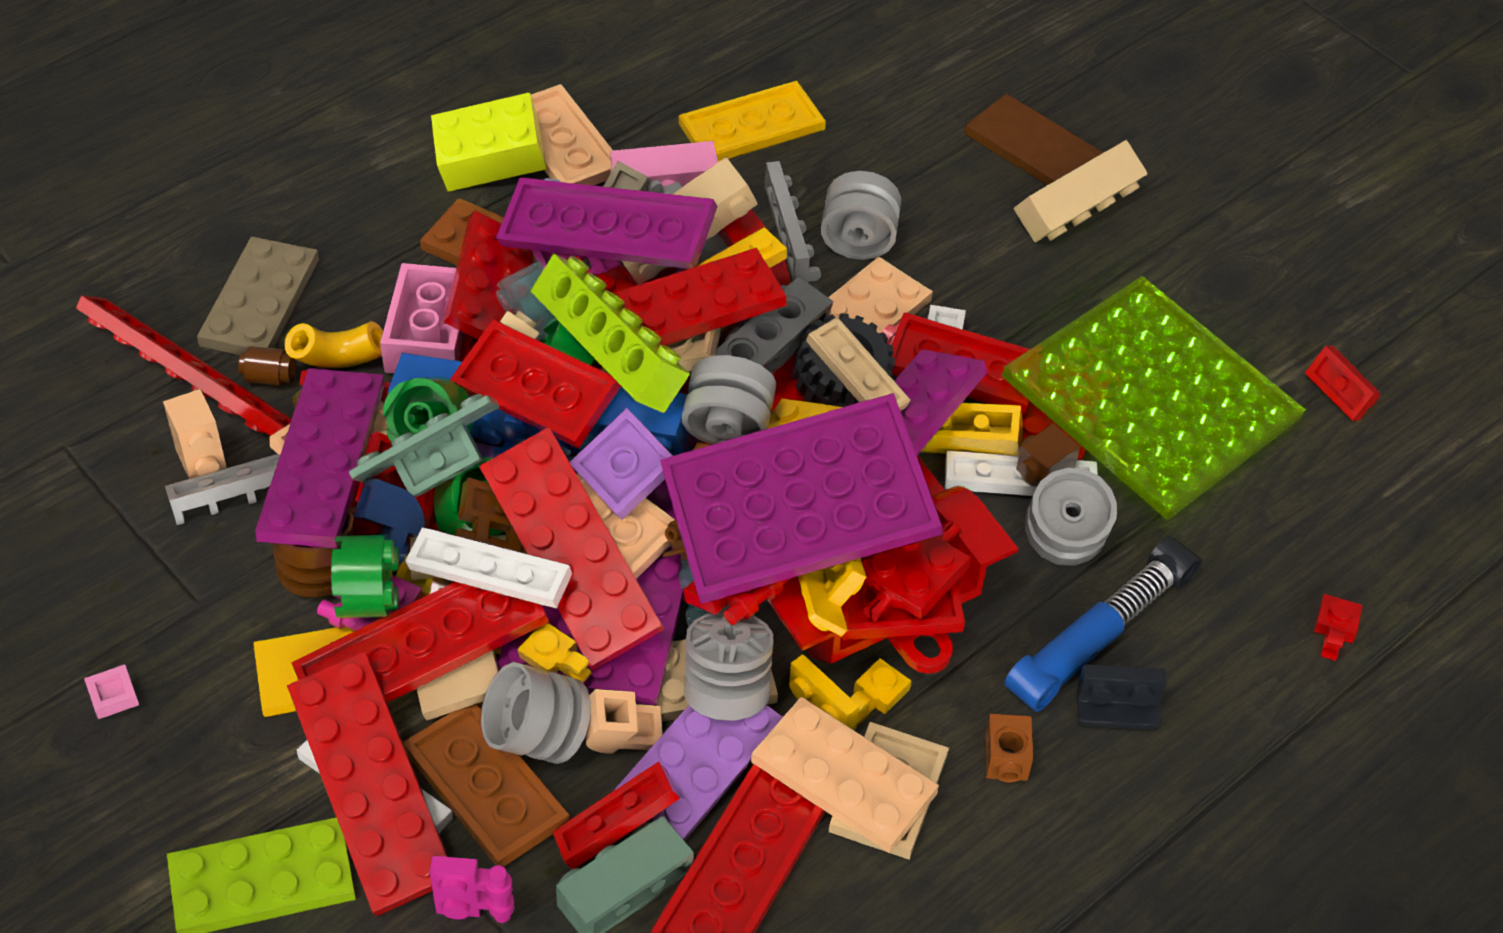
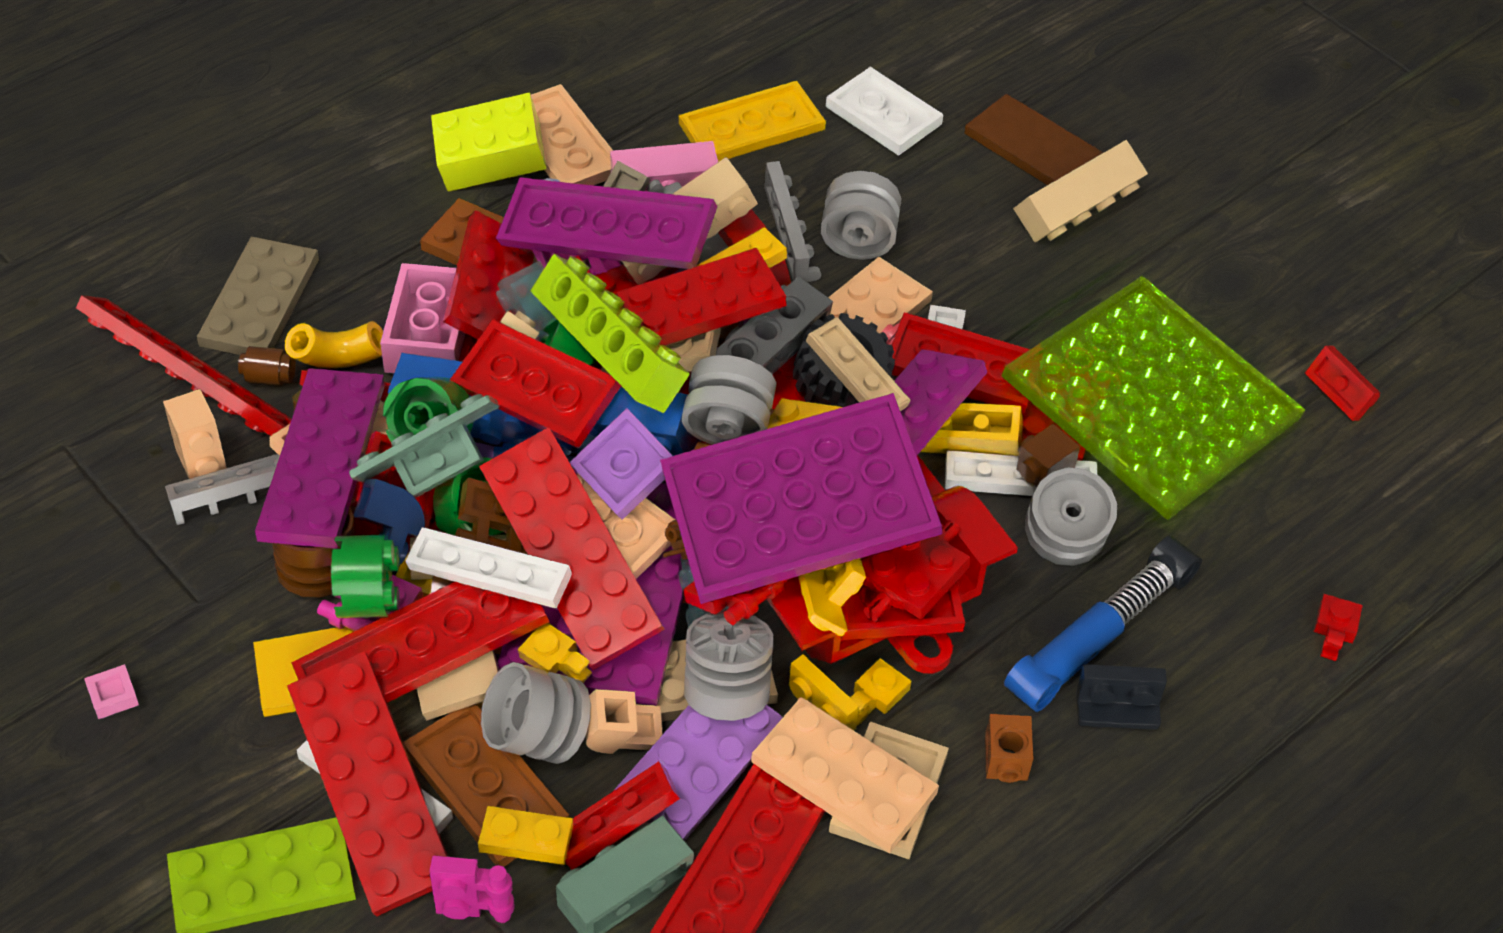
none -> yellow plate [478,806,573,865]
none -> white plate [826,67,943,156]

